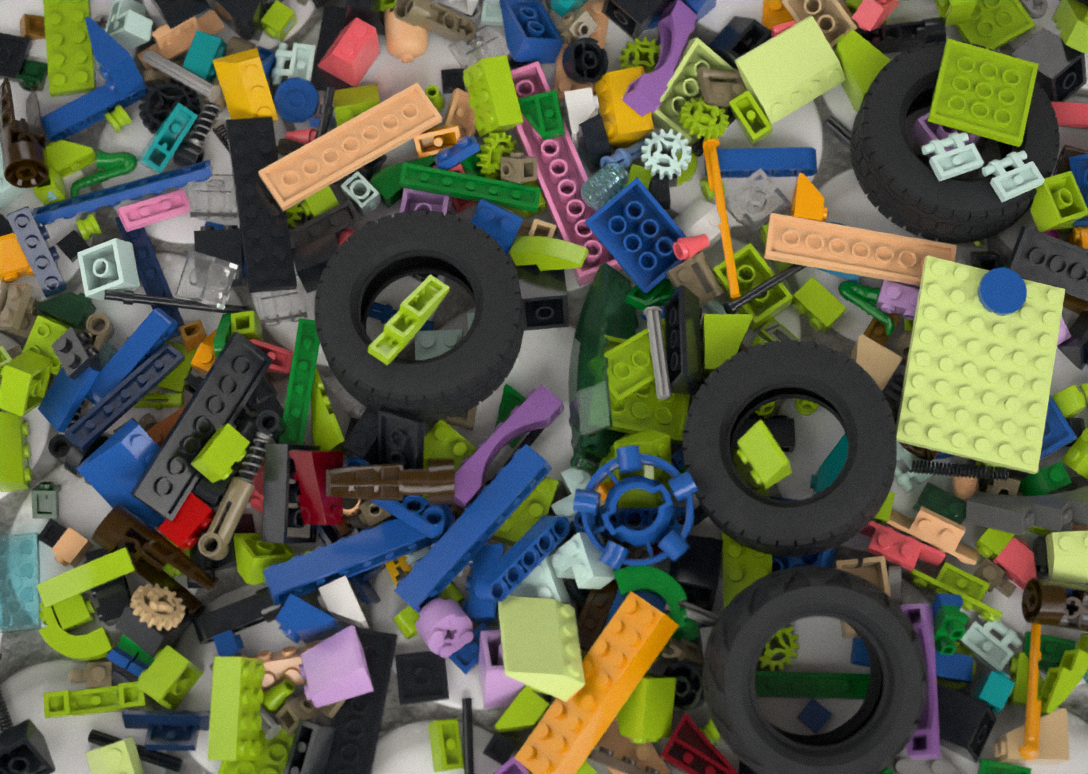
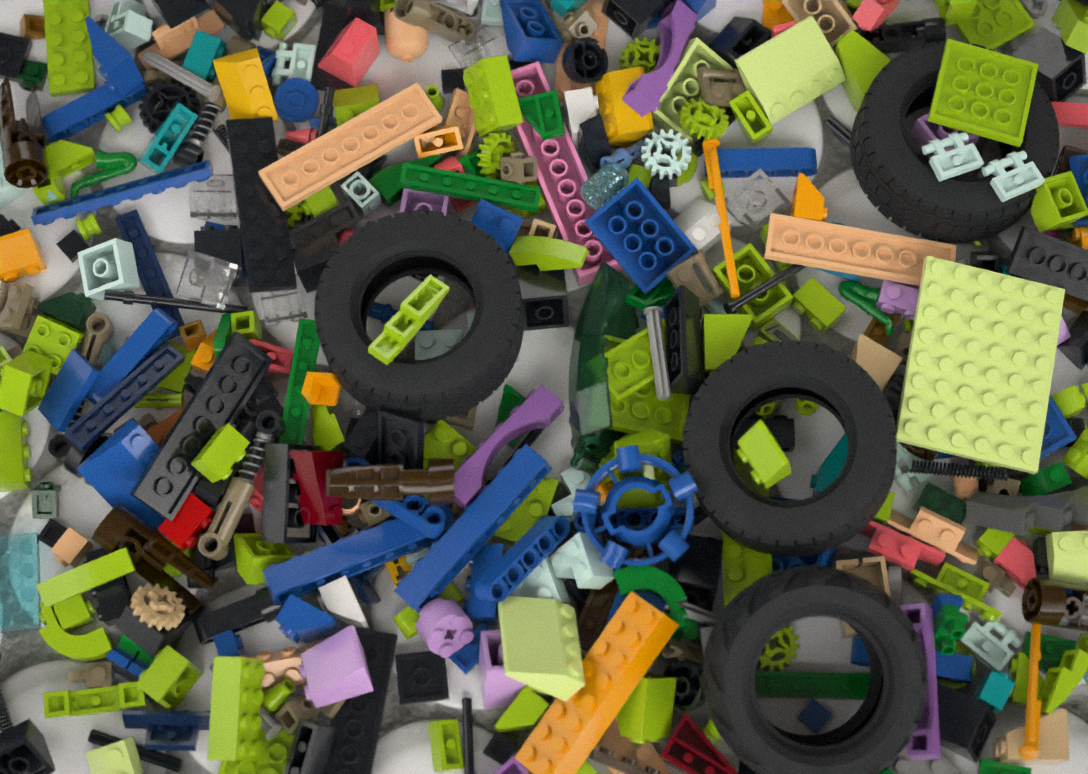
bracket [7,206,67,297] -> none
black bracket [51,327,104,380] -> none
bright pink plate [117,189,192,232] -> none
blue plate [434,134,481,170] -> none
coral cone [673,234,710,260] -> none
blue tile [977,267,1027,316] -> none
none -> light orange panel [301,372,342,406]

